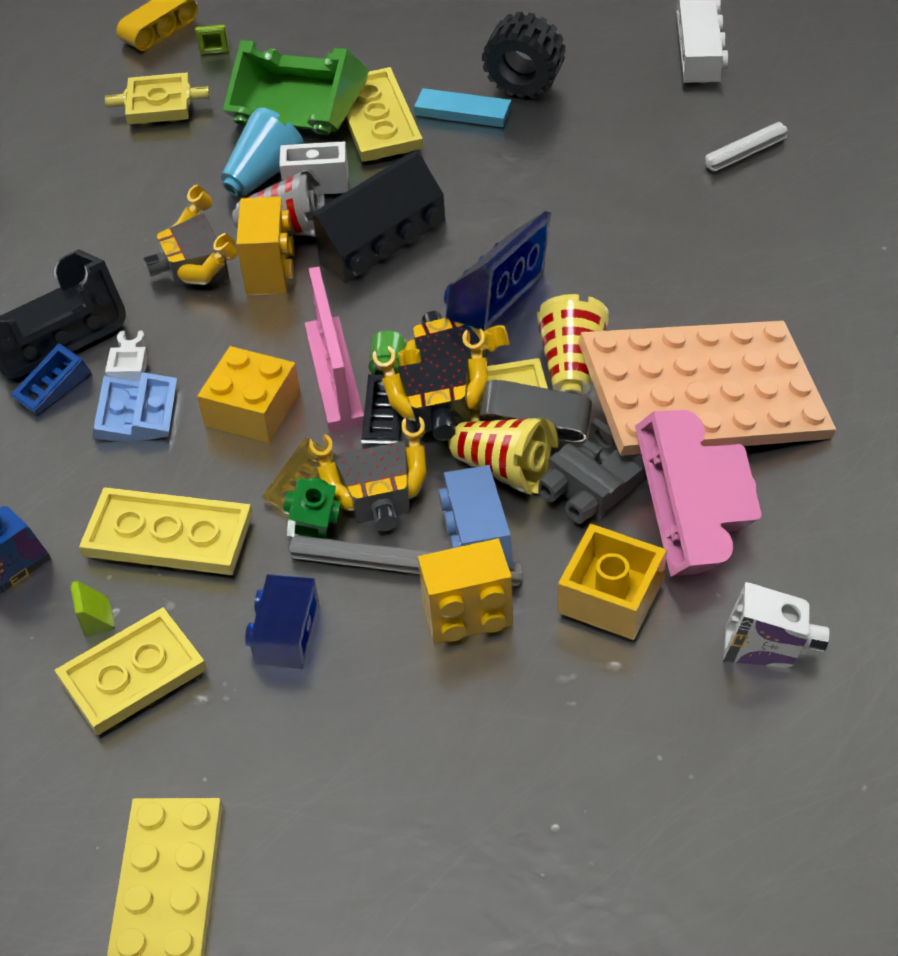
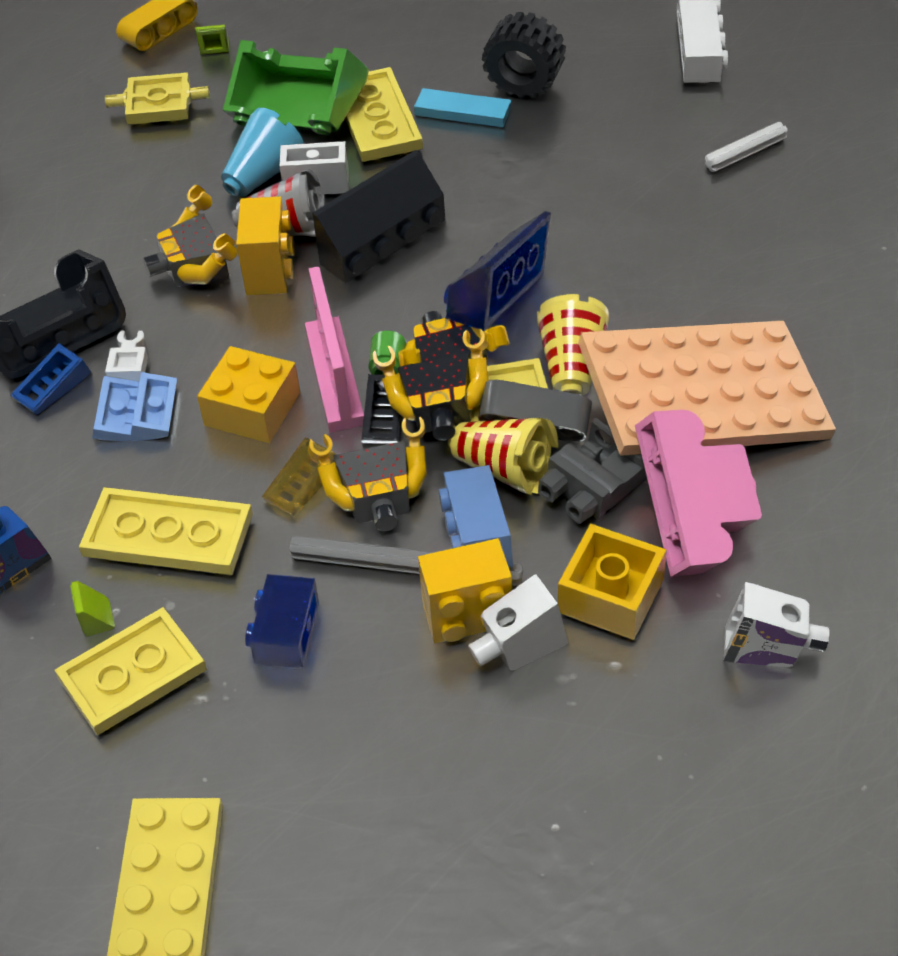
green brick [283,478,341,539] -> none
none -> white torso [468,574,569,670]

